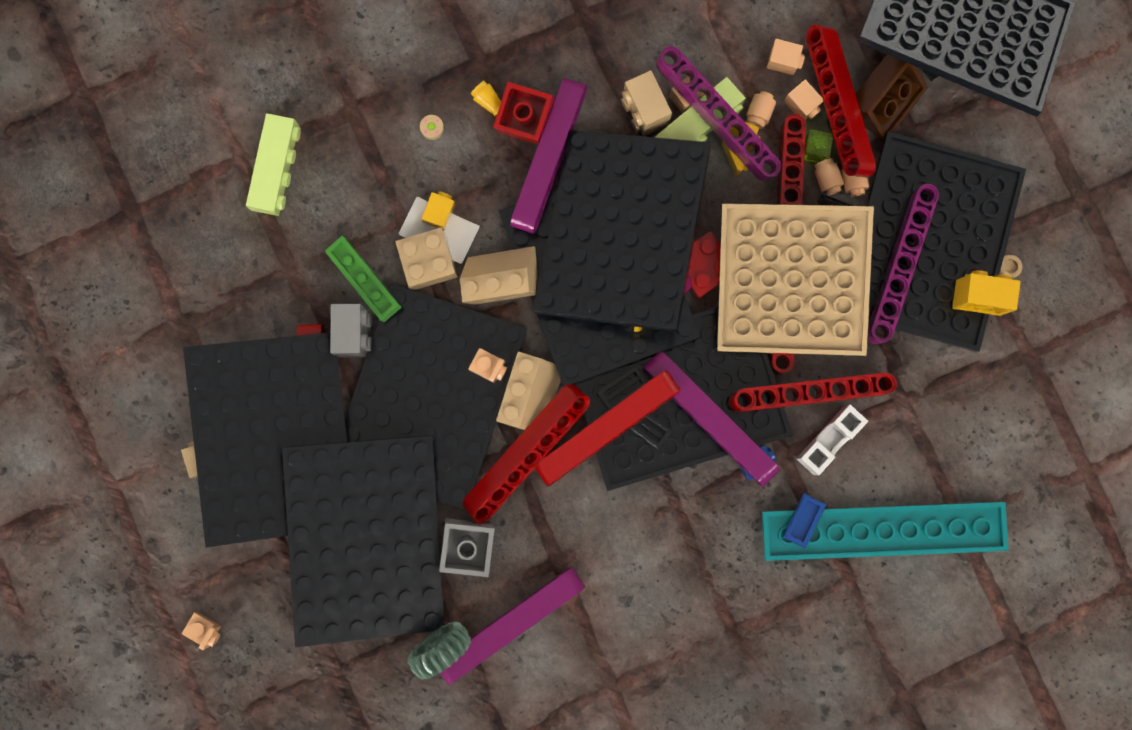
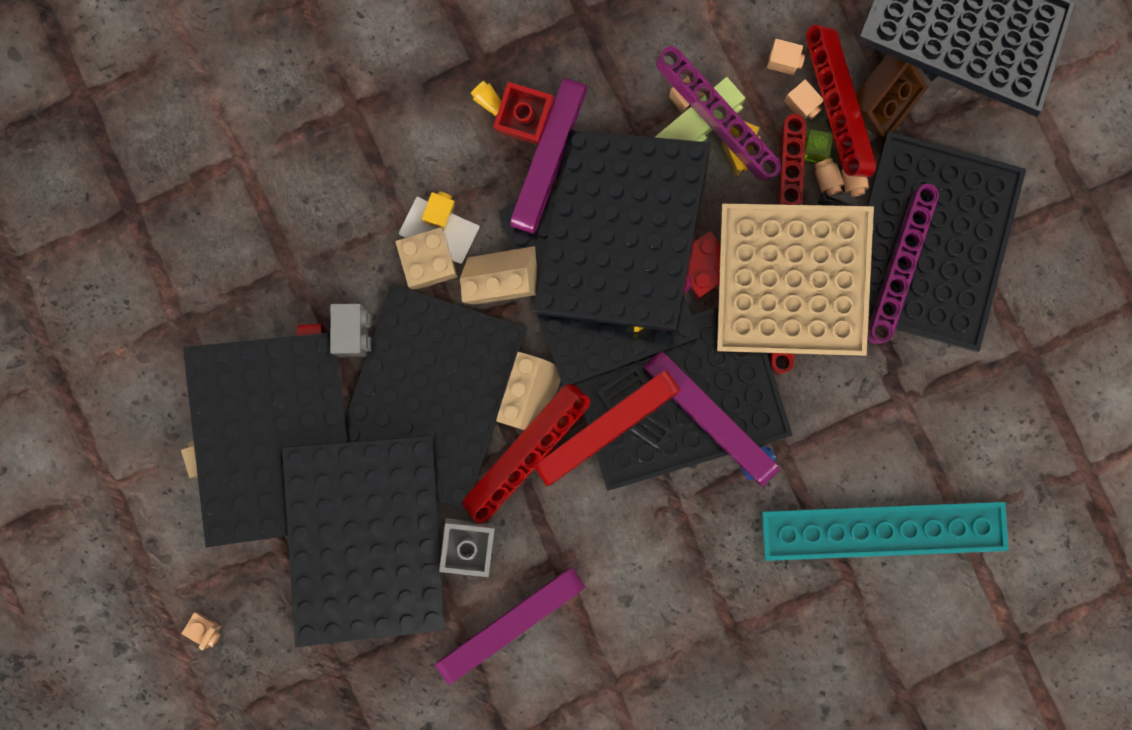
yellowish green brick [246,113,301,216] -> none
bright green plate [325,236,402,323] -> none
sand green gear [407,621,471,680] -> none
tan tile [420,115,444,140] -> none
light nougat bracket [468,348,507,383] -> none
tan brick [621,70,672,136] -> none
red beam [729,373,897,412] -> none
light nougat brick [746,91,776,129] -> none
blue tile [782,493,826,548] -> none
white arch [796,405,868,475] -> none
yellow brick [952,270,1021,316] -> none
tan tile [1000,255,1022,279] -> none

